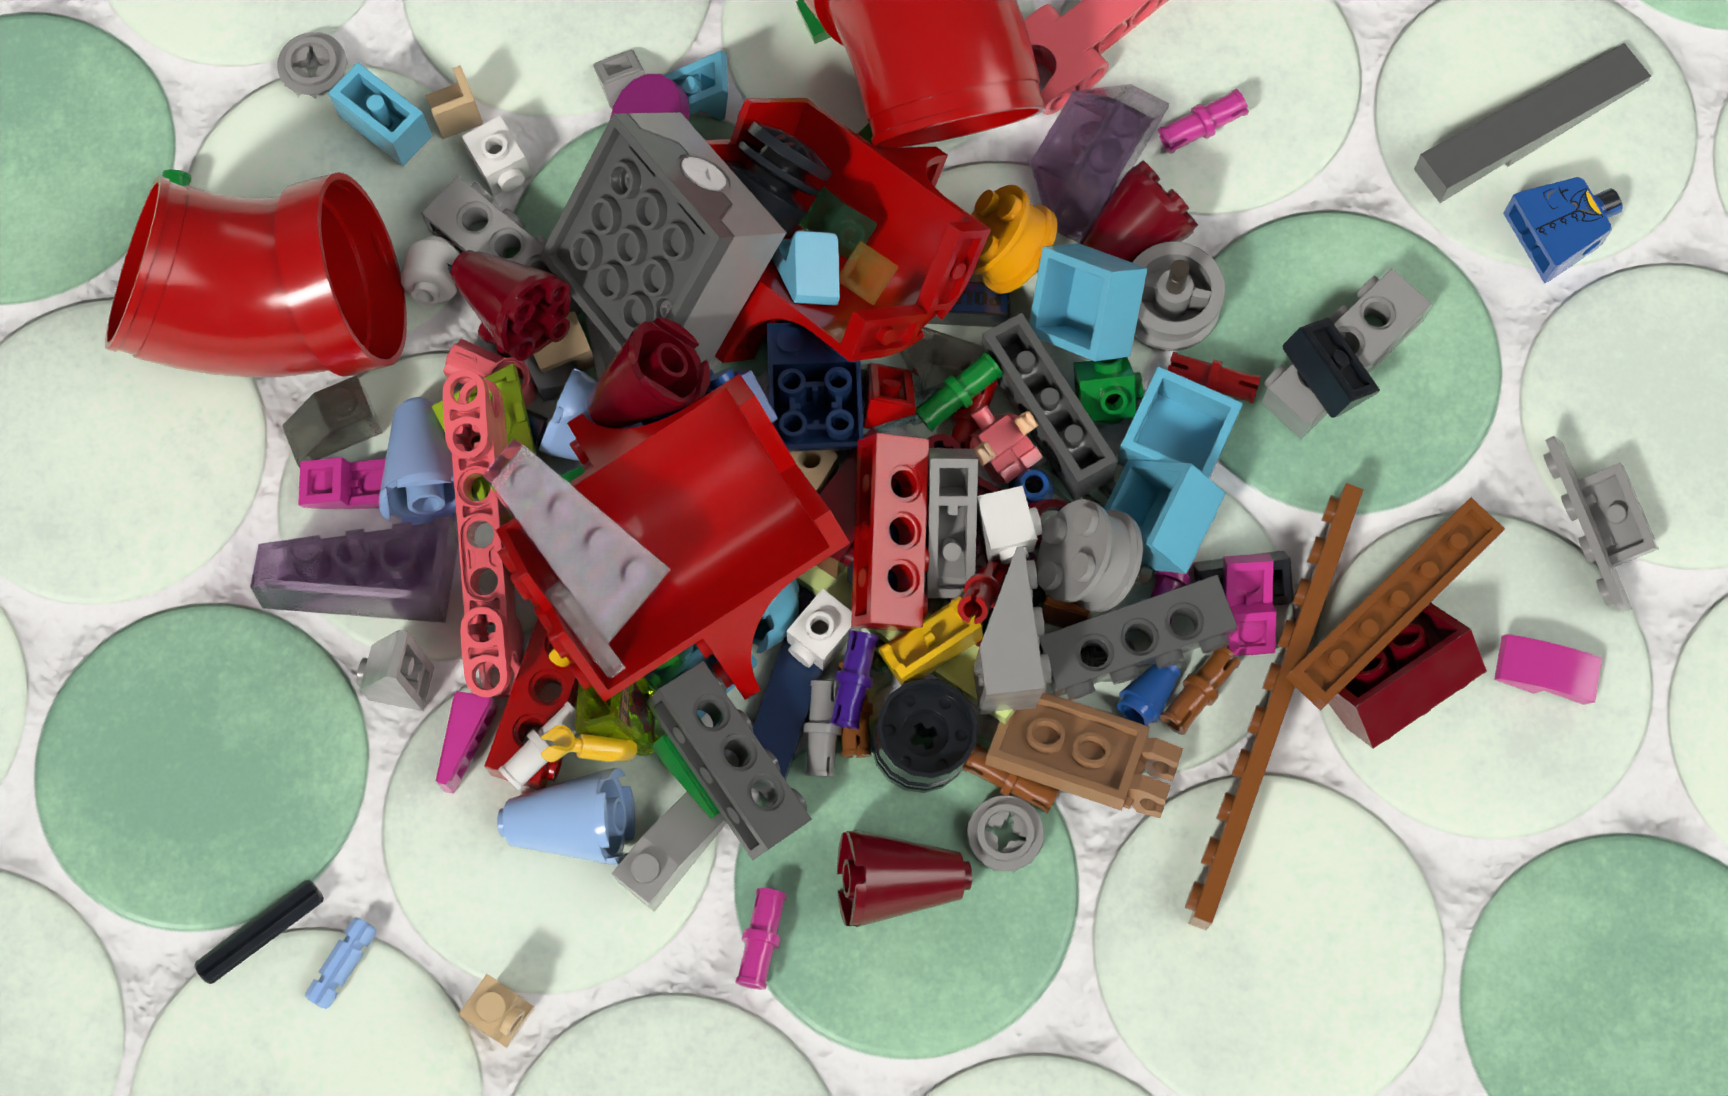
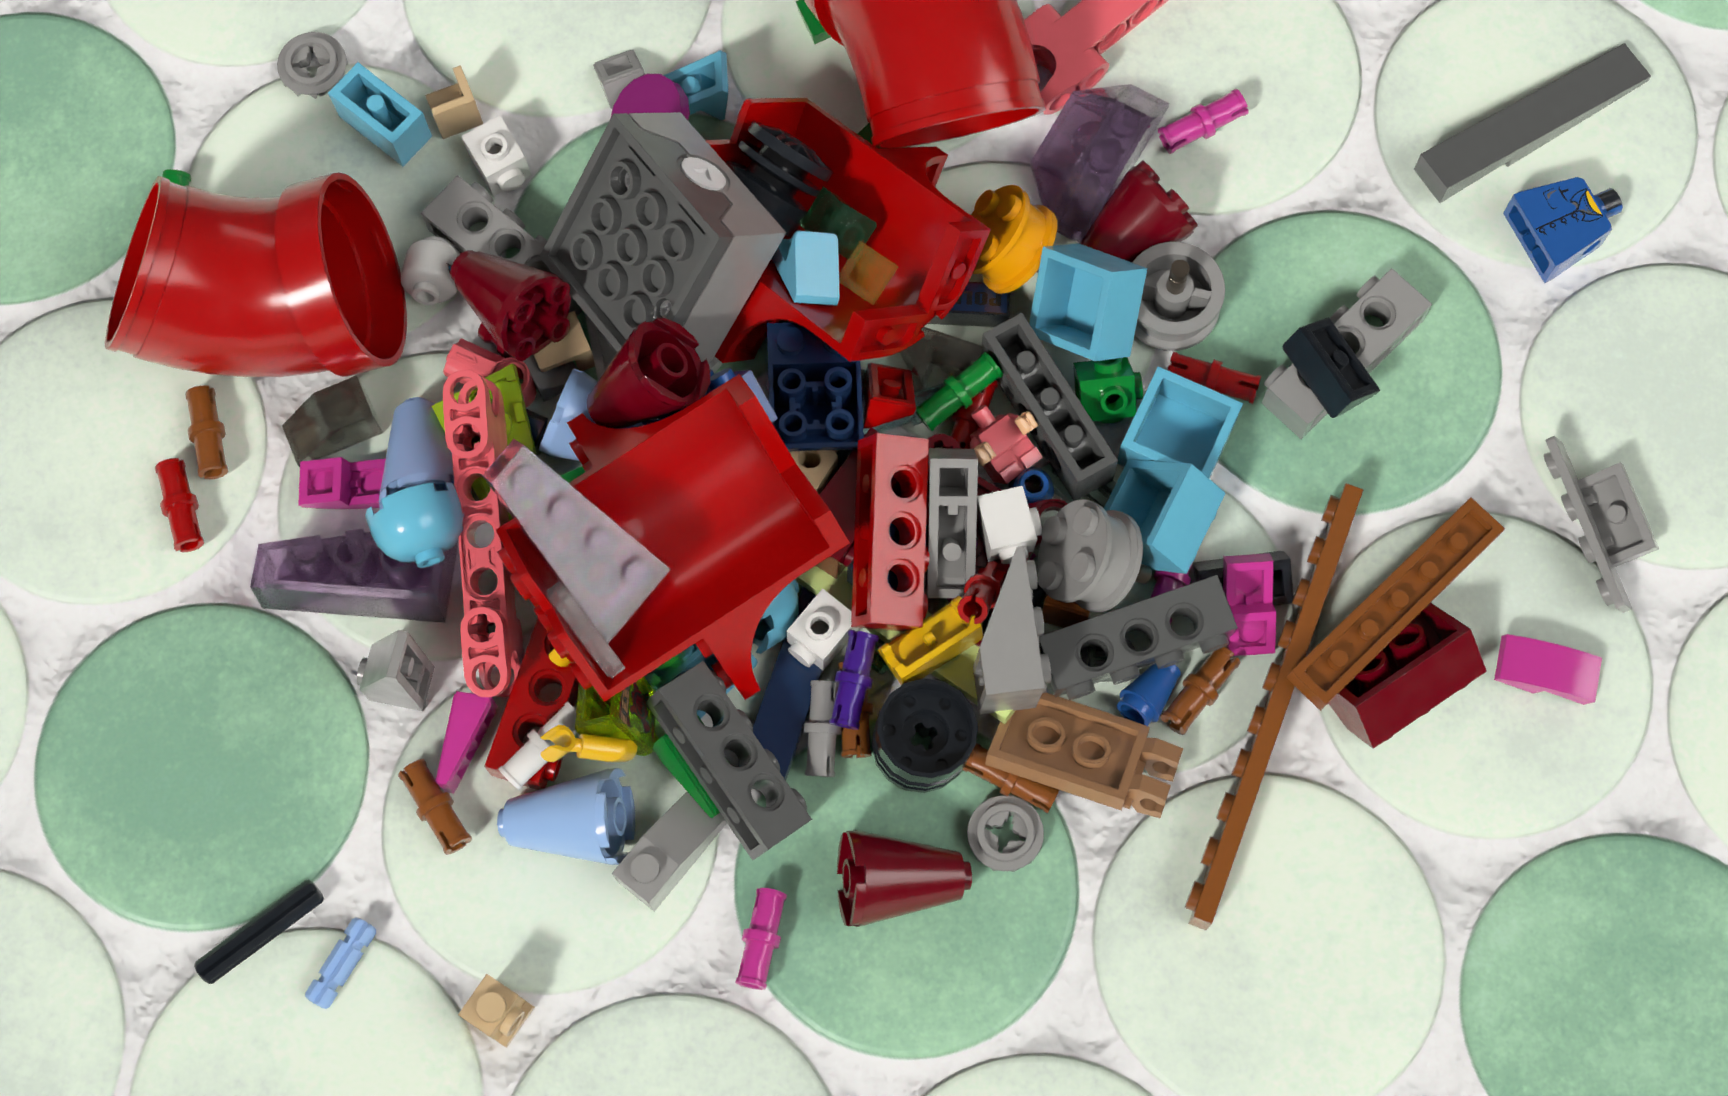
none -> red pin [155,458,204,553]
none -> dark orange pin [185,386,228,479]
none -> medium azure cylinder [365,482,464,568]
none -> dark orange pin [398,759,472,855]

